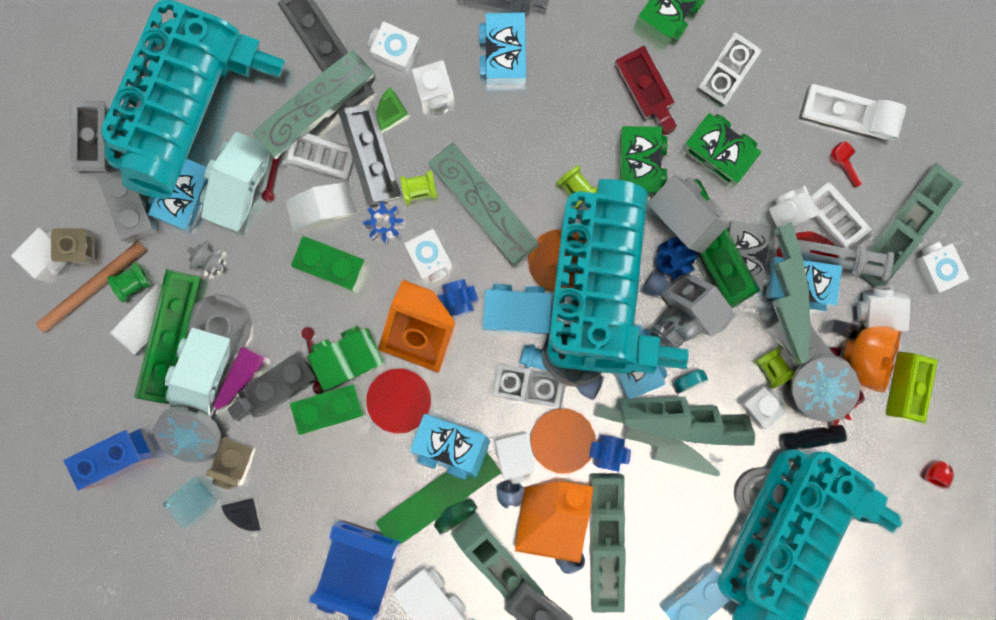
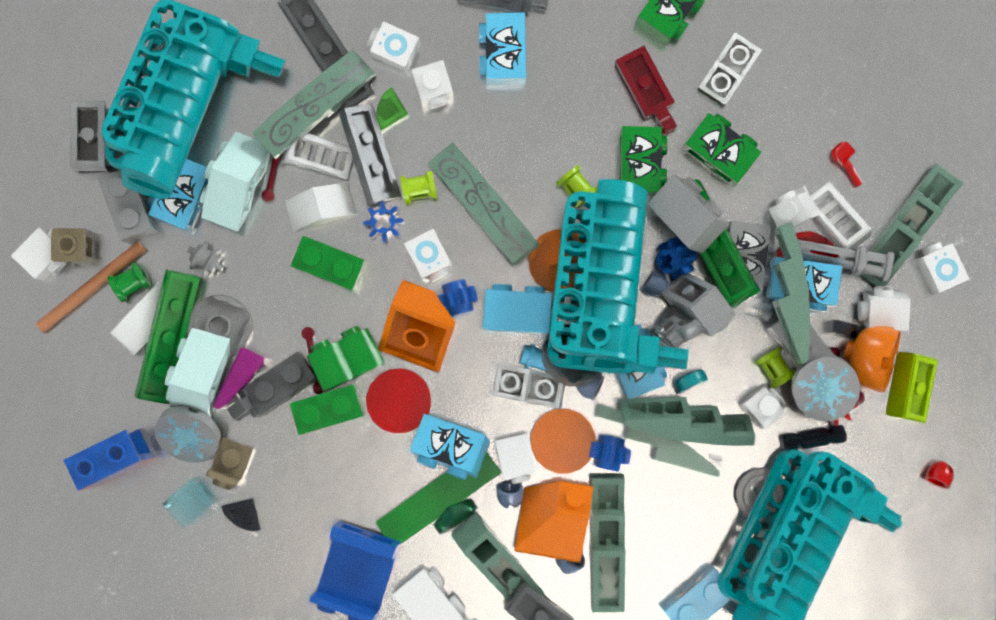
white plate [801,84,907,140] -> none

